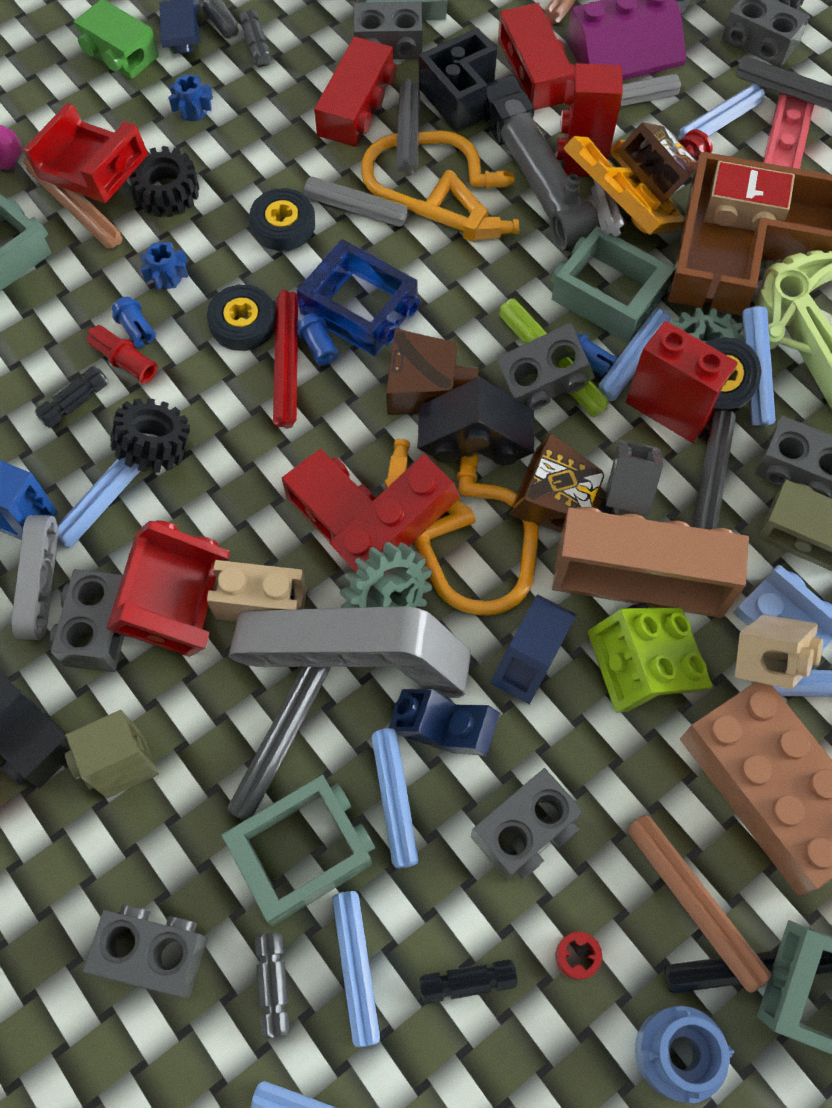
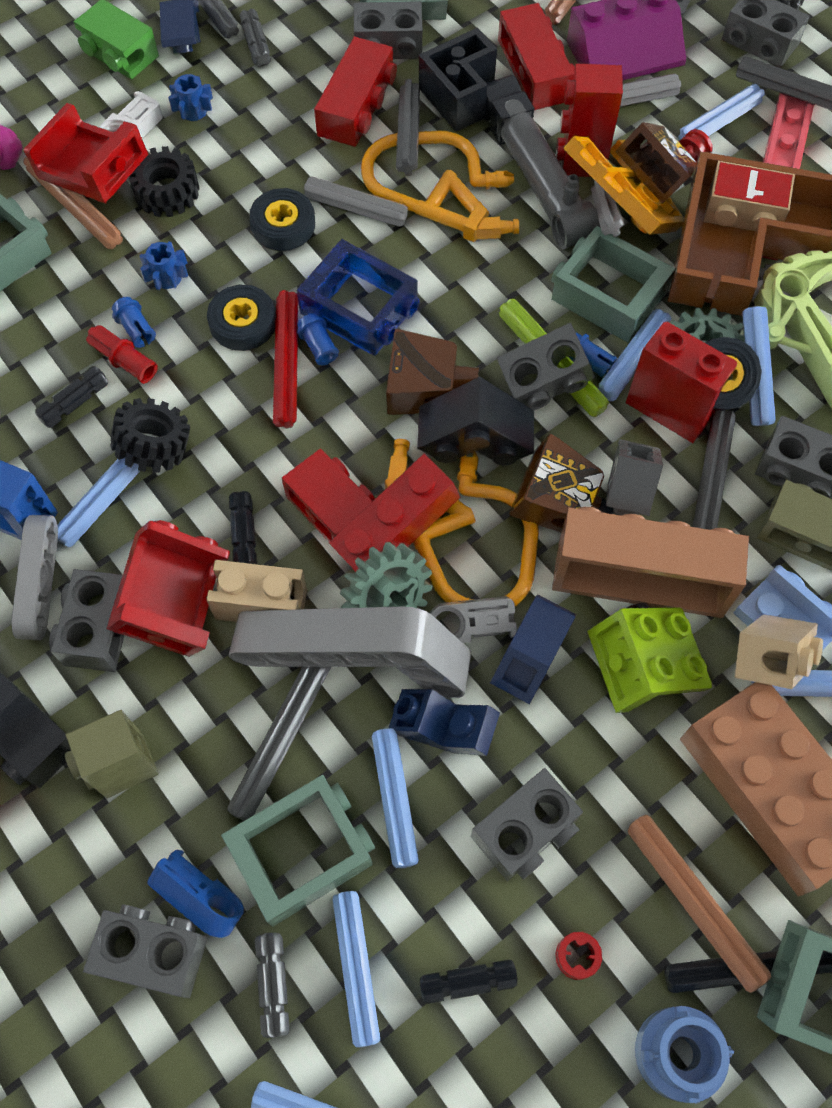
none -> white piece [99,91,163,138]
none -> blue piece [147,850,244,938]
none -> black axle [229,491,257,564]
none -> light grey piece [429,596,517,643]

